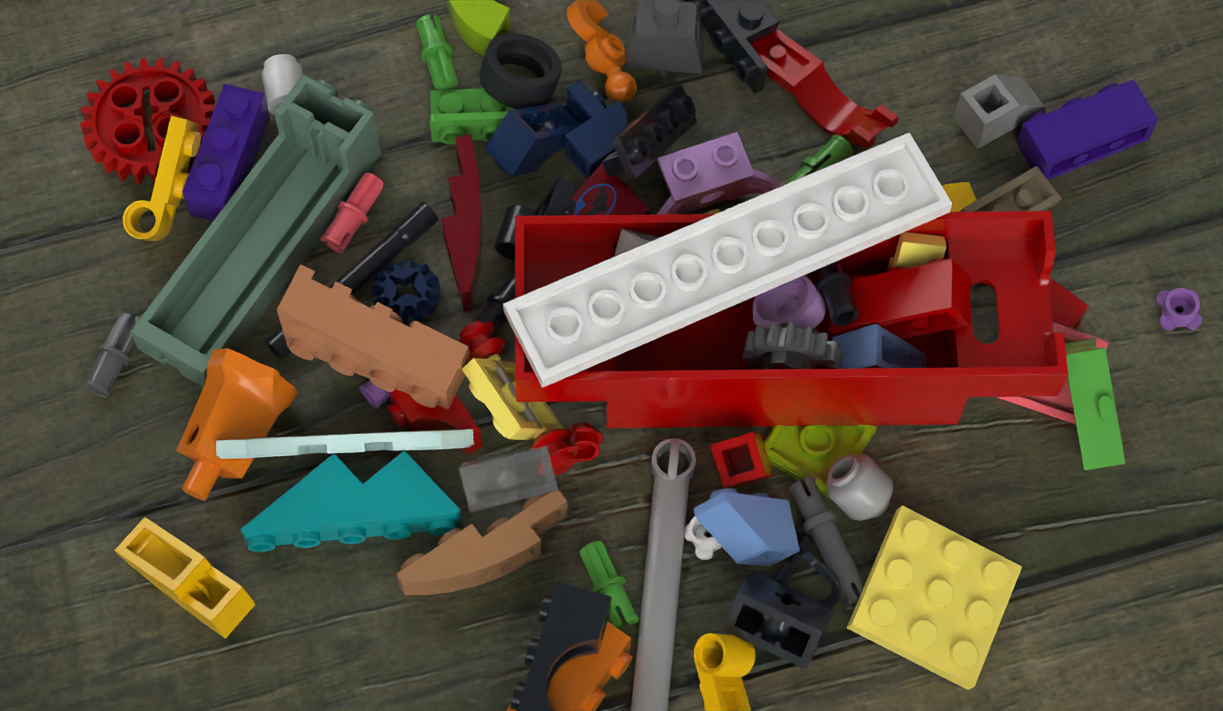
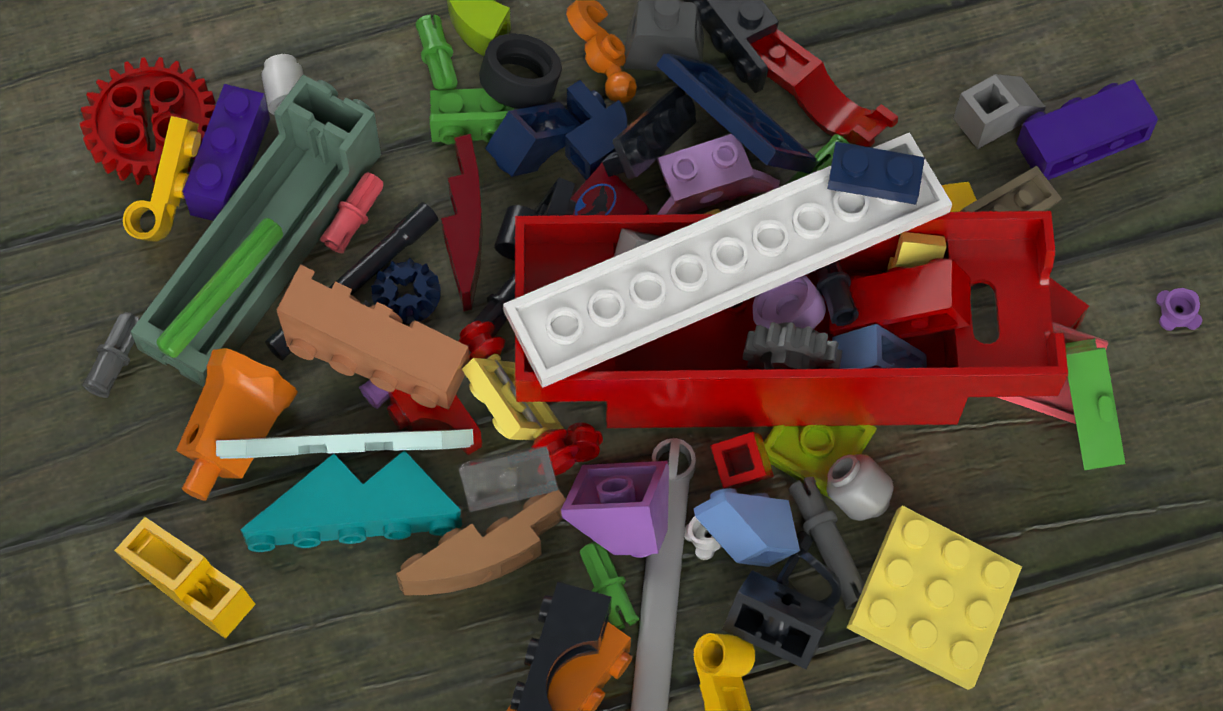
none -> bright green axle [156,218,283,358]
none -> medium lavender slope [561,461,669,558]
none -> dark blue tile [656,53,818,174]
none -> dark blue plate [827,142,925,205]

